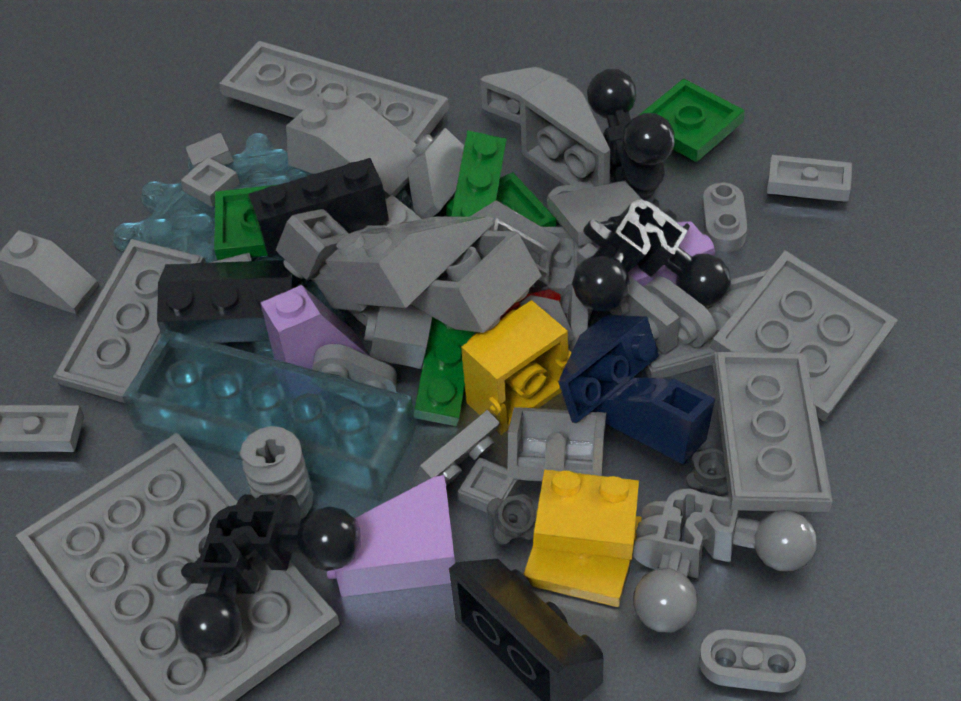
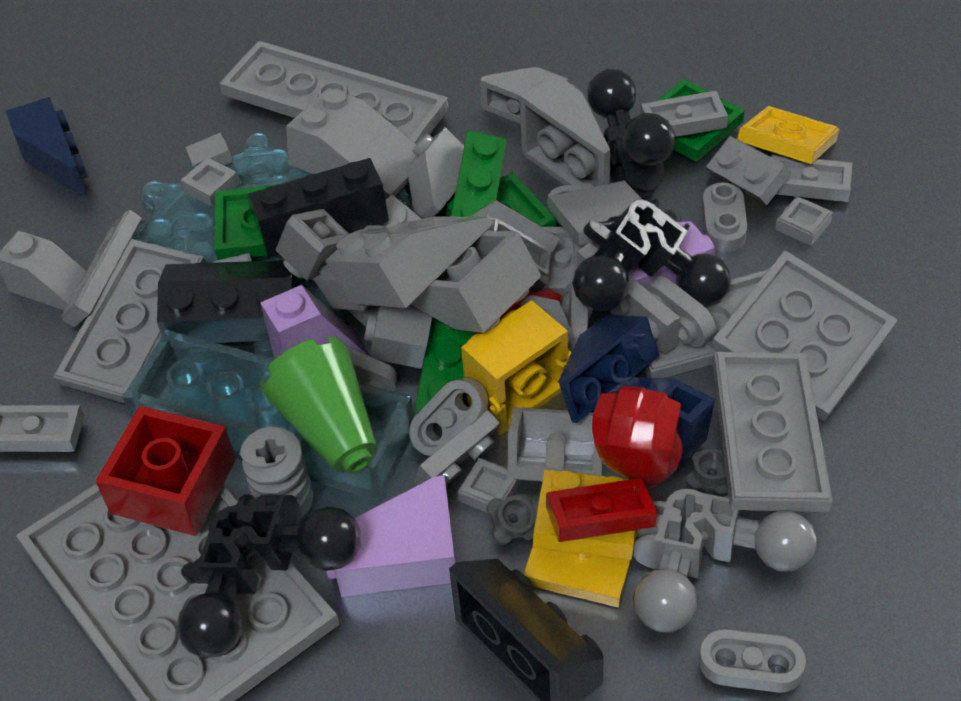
none -> dark blue slope [6,97,88,196]
none -> light grey tile [61,210,142,327]
none -> red brick [95,406,236,536]
none -> bright green cone [259,336,377,474]
none -> light grey plate [409,377,488,456]
none -> red plate [546,478,657,542]
none -> red piece [592,386,683,489]
none -> light grey plate [640,91,728,137]
none -> light grey plate [706,136,792,205]
none -> yellow tile [737,106,840,165]
none -> light grey tile [775,196,833,246]

